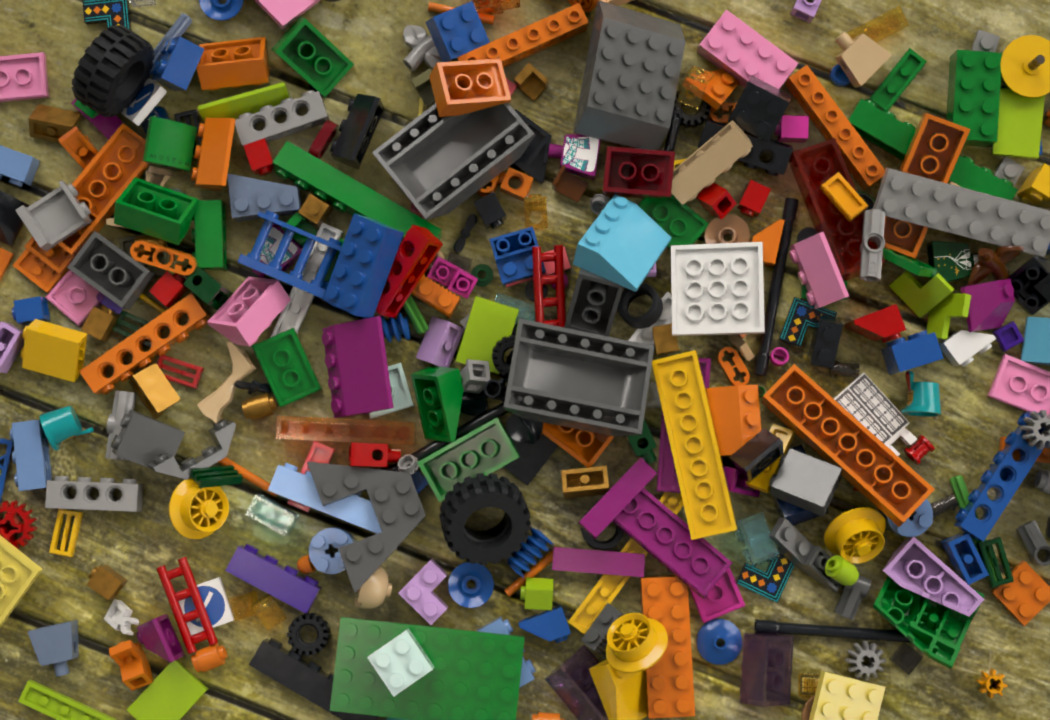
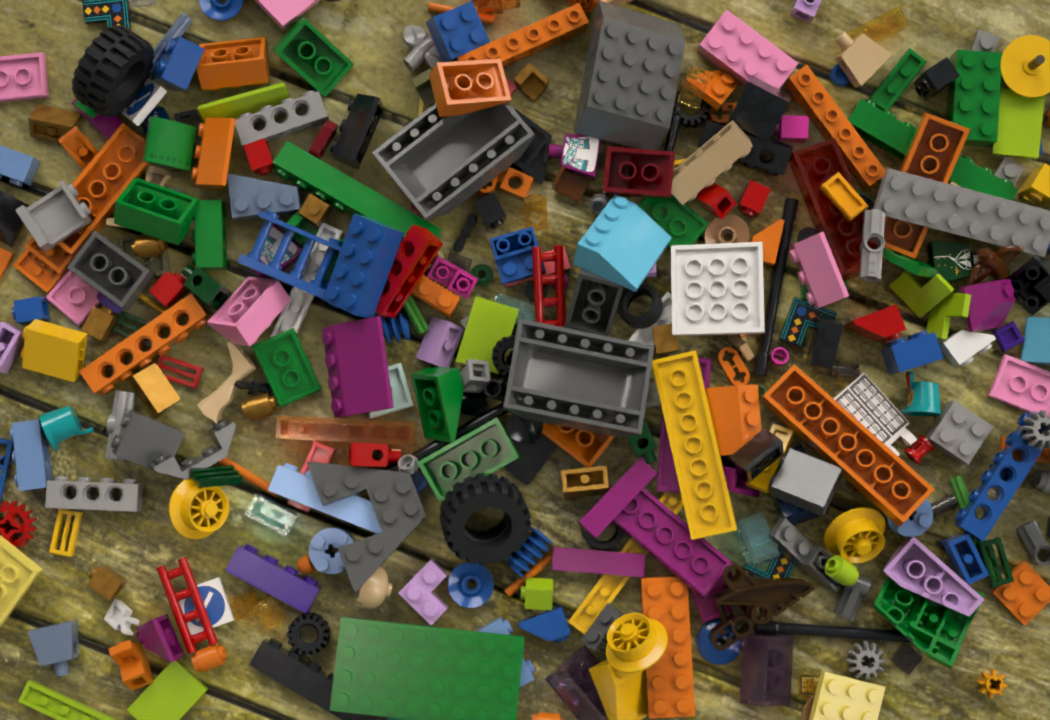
orange beam [130,240,197,276] -> none
light aqua brick [367,628,434,697] -> none
none -> dark brown piece [708,562,815,650]
none -> black brick [914,57,960,101]
none -> light grey brick [925,401,993,464]

